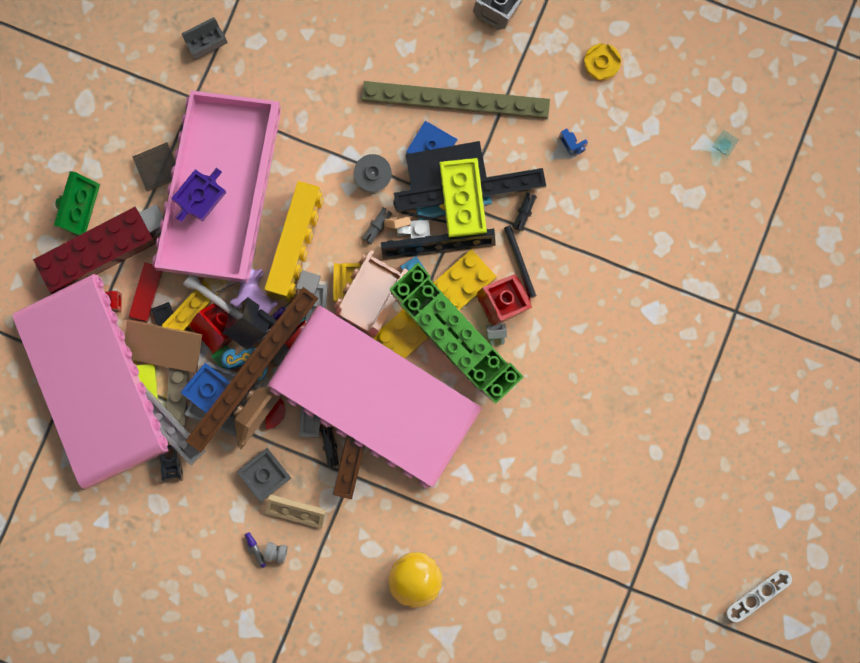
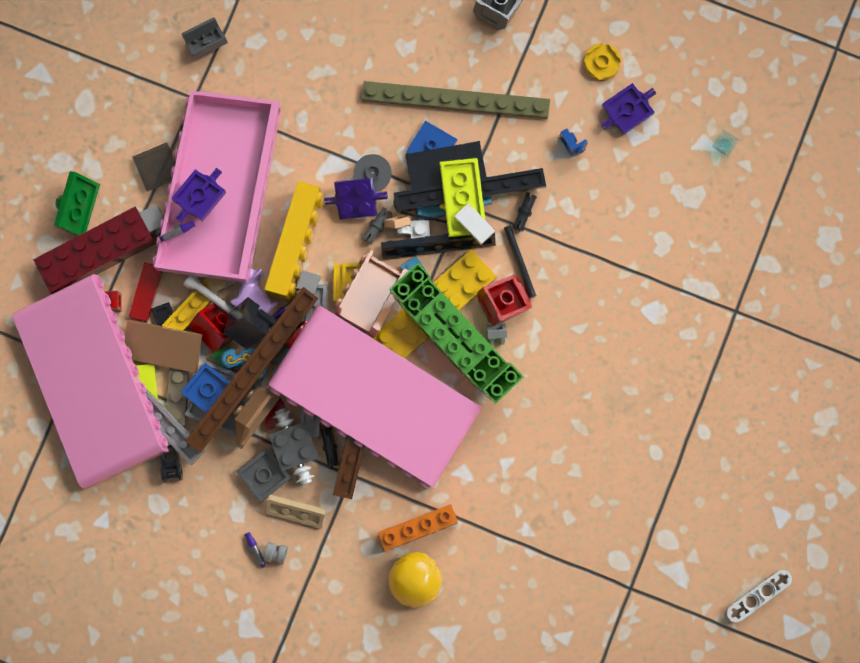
none -> piece [160,221,196,242]
none -> dark grey plate [269,408,318,485]
none -> dark purple plate [324,177,388,220]
none -> orange brick [378,504,458,552]
none -> white tile [454,203,495,245]
none -> dark purple plate [600,83,656,135]

